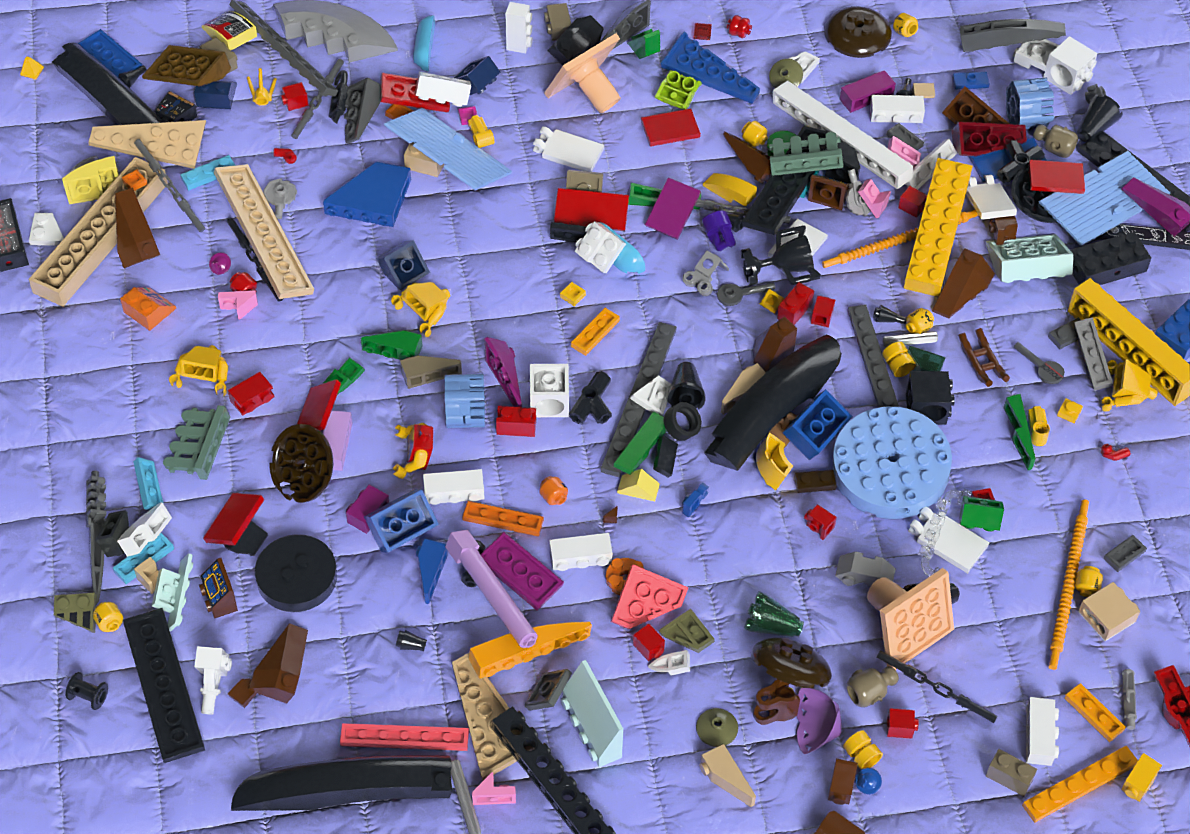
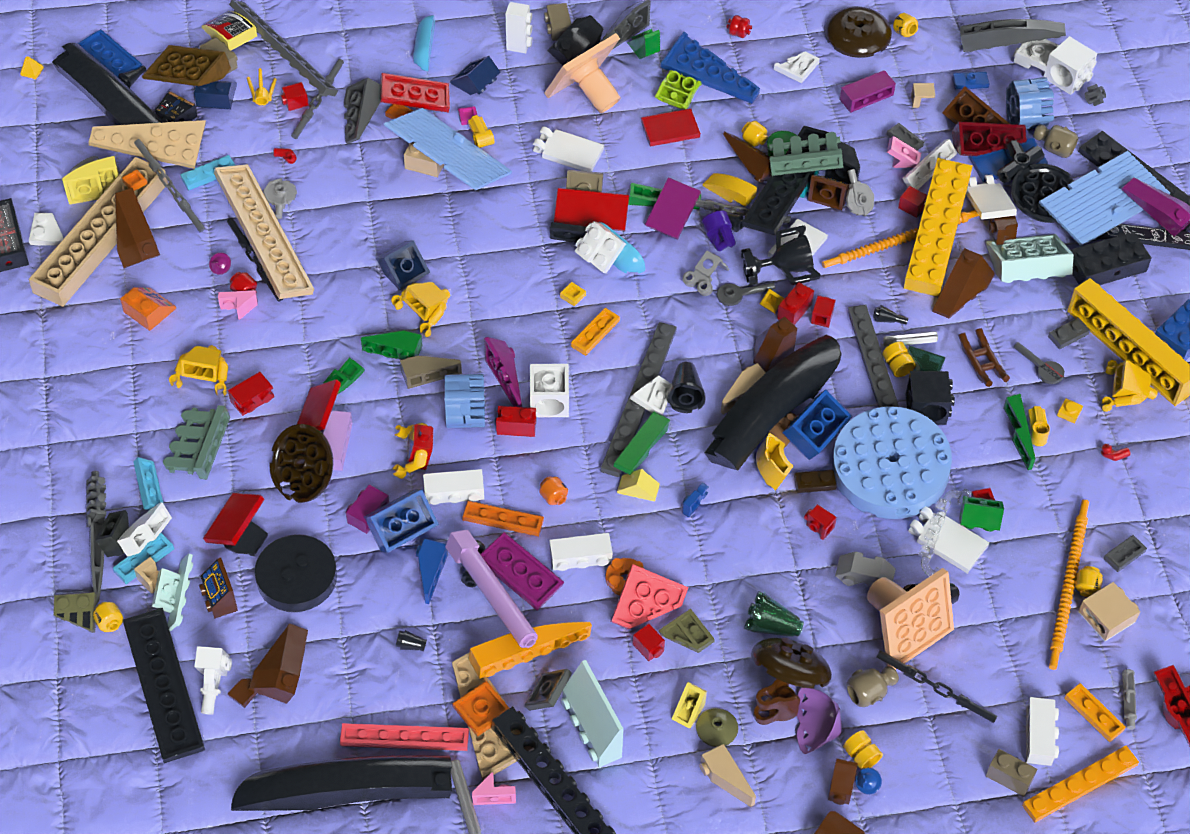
black hose [65,672,108,710] -> none
light grey brick [273,0,398,63] -> none
blue slope [323,162,411,227] -> none
black plate [329,70,348,124] -> none
white brick [415,71,471,107] -> none
black piece [569,371,612,424] -> none
reddish brown piece [603,506,618,523] -> none
white plate [648,650,690,675] -> none
black tile [653,435,678,478] -> none
black tyre [664,402,702,441] -> none
clear red tile [694,23,712,40] -> none
olive dish [769,59,803,88] -> none
white brick [773,81,913,189] -> none
bright pink slope [858,179,891,218] -> none
white brick [870,95,925,123] -> none
red brick [887,708,919,739] -> none
black cone [896,78,913,96] -> none
yellow head [906,308,934,334] -> none
red tile [1028,160,1085,194] -> none
light grey plate [1074,317,1113,391] -> none
black cone [1077,94,1123,142] -> none
yellow slope [1121,753,1162,802] -> none
none -> orange tile [452,681,509,737]
none -> light yellow slope [672,682,707,729]

